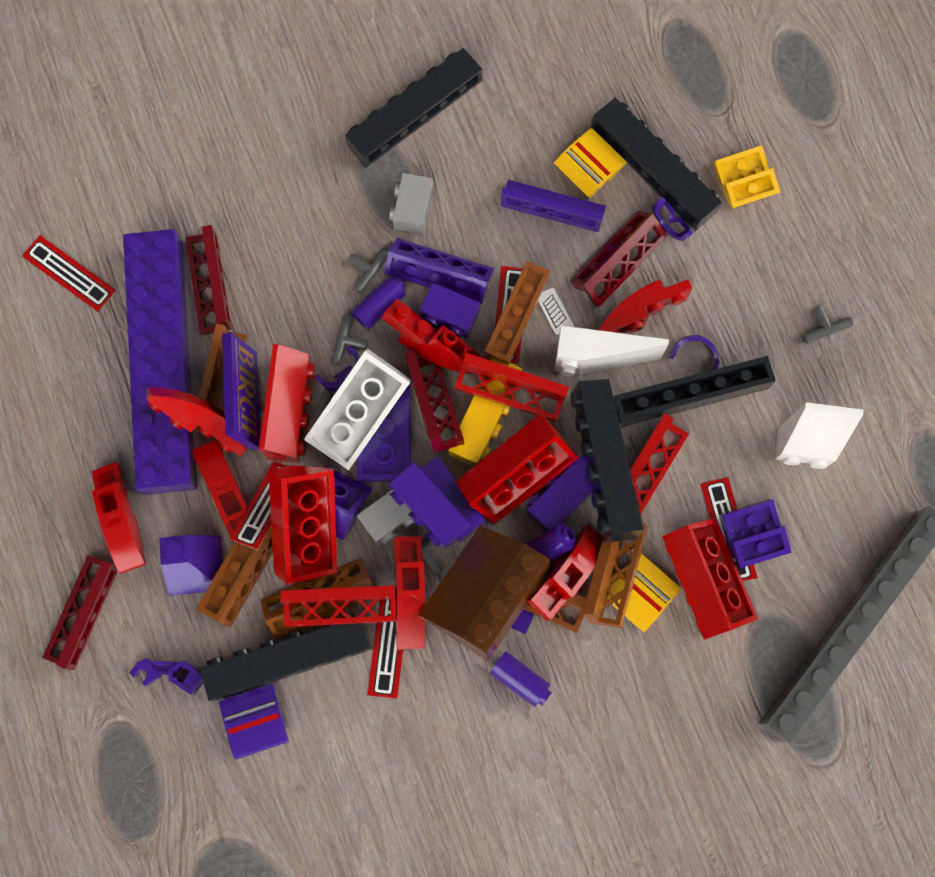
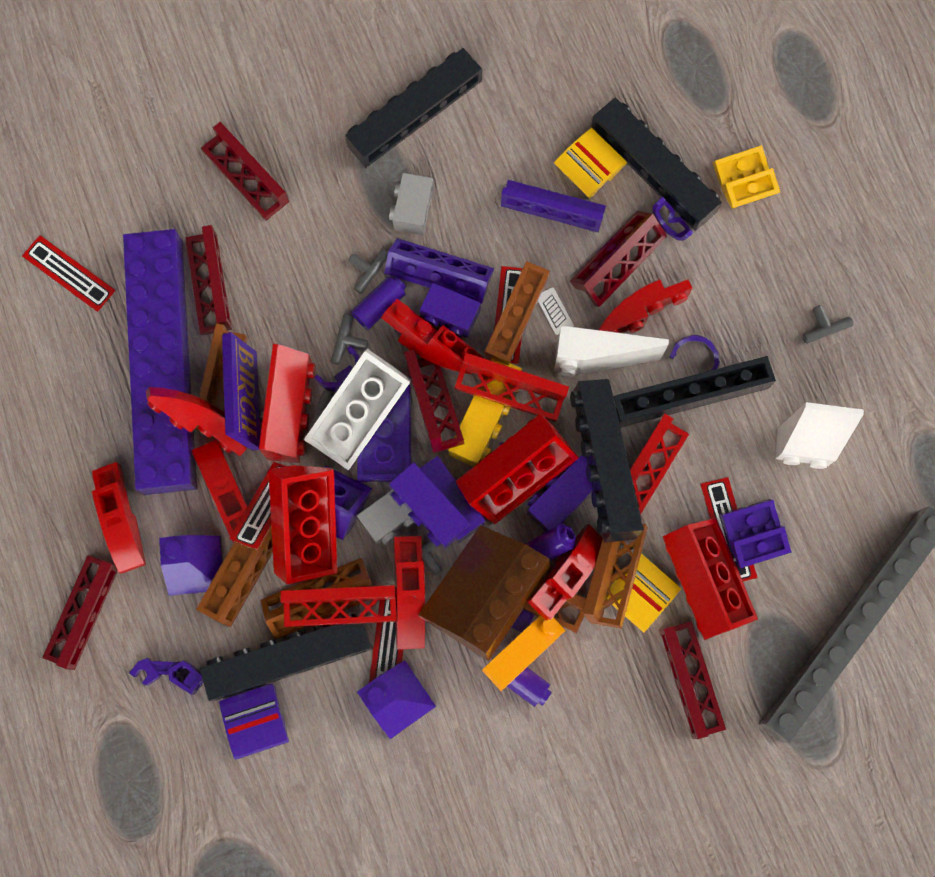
none -> dark red fence [201,121,289,221]
none -> dark purple slope [357,660,436,739]
none -> light orange slope [482,615,566,691]
none -> dark red fence [659,621,726,739]

